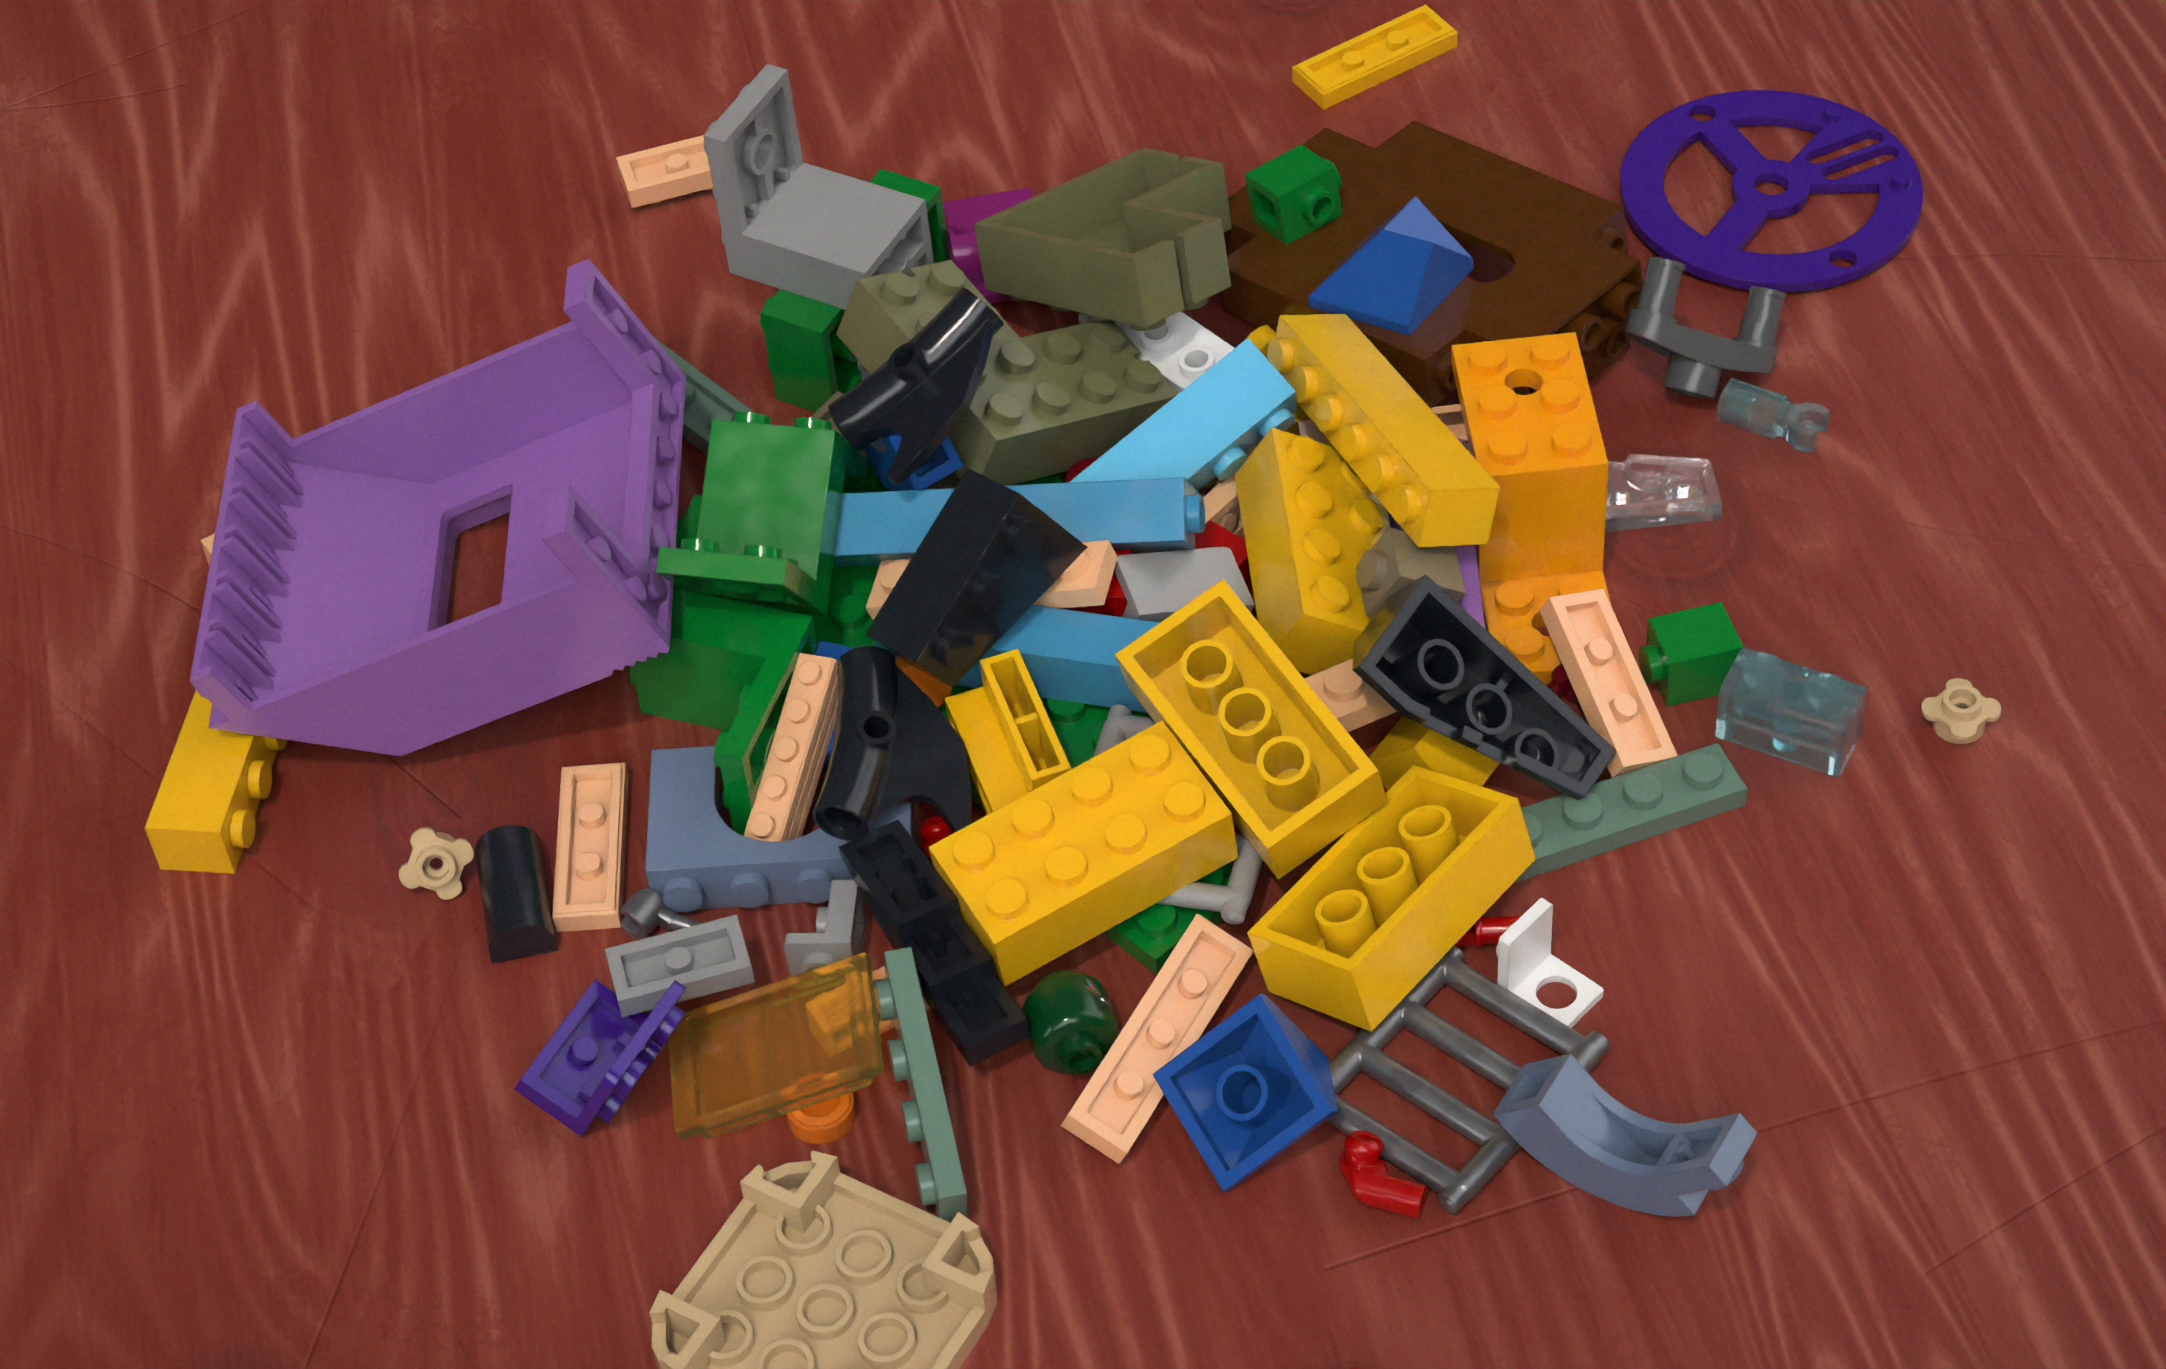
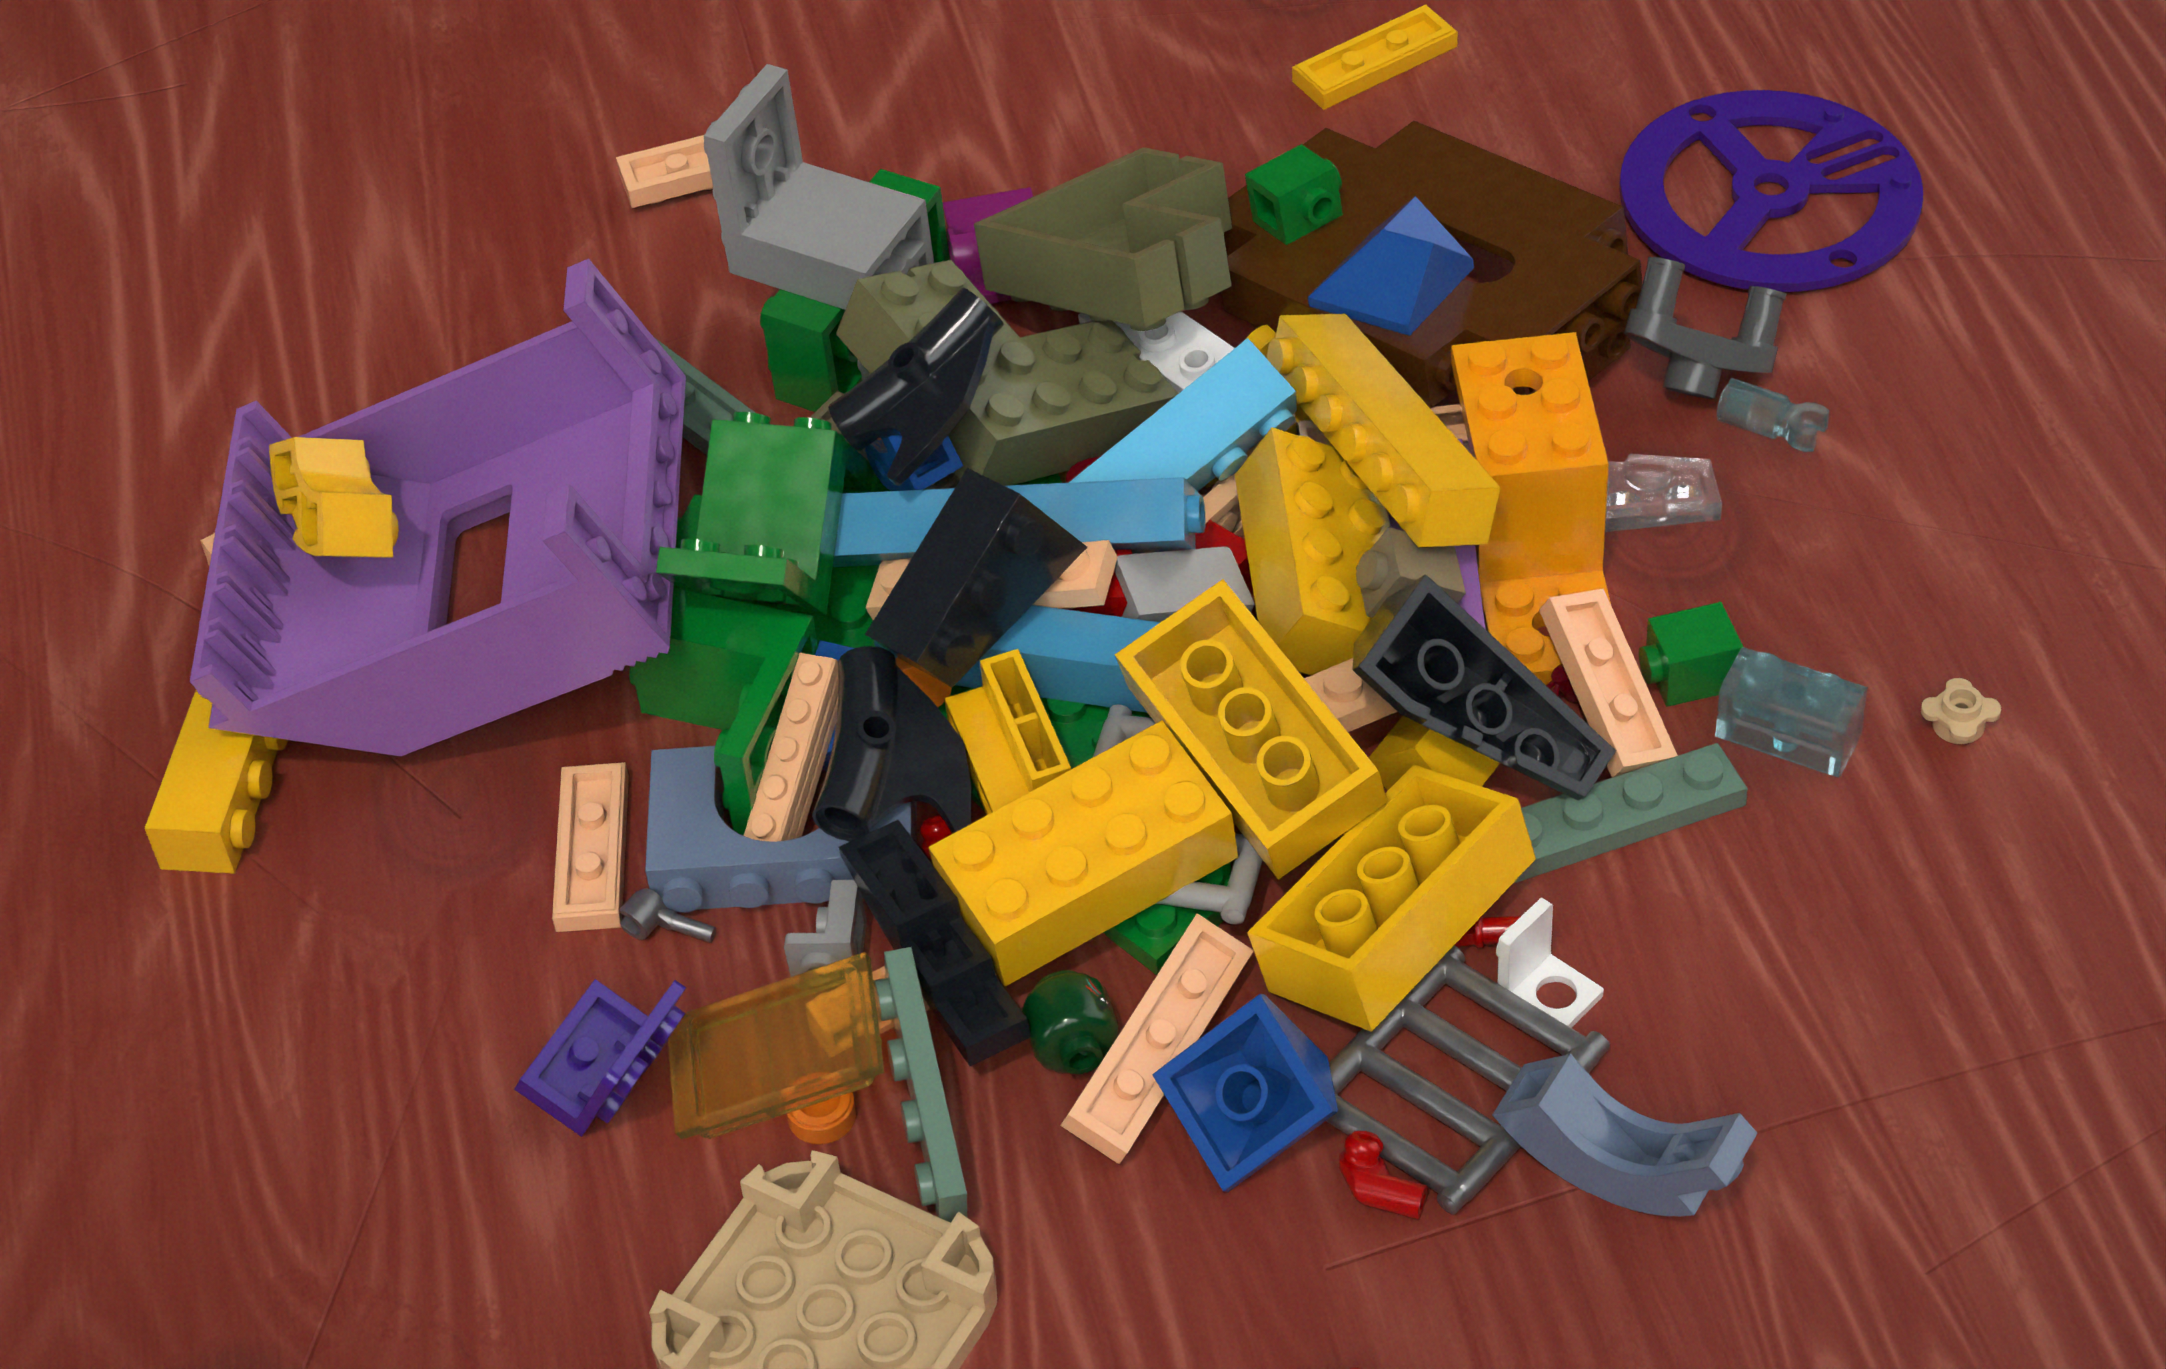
tan plate [399,827,474,900] -> none
black brick [475,825,558,963] -> none
light grey panel [605,914,755,1017] -> none
none -> yellow brick [269,437,399,558]

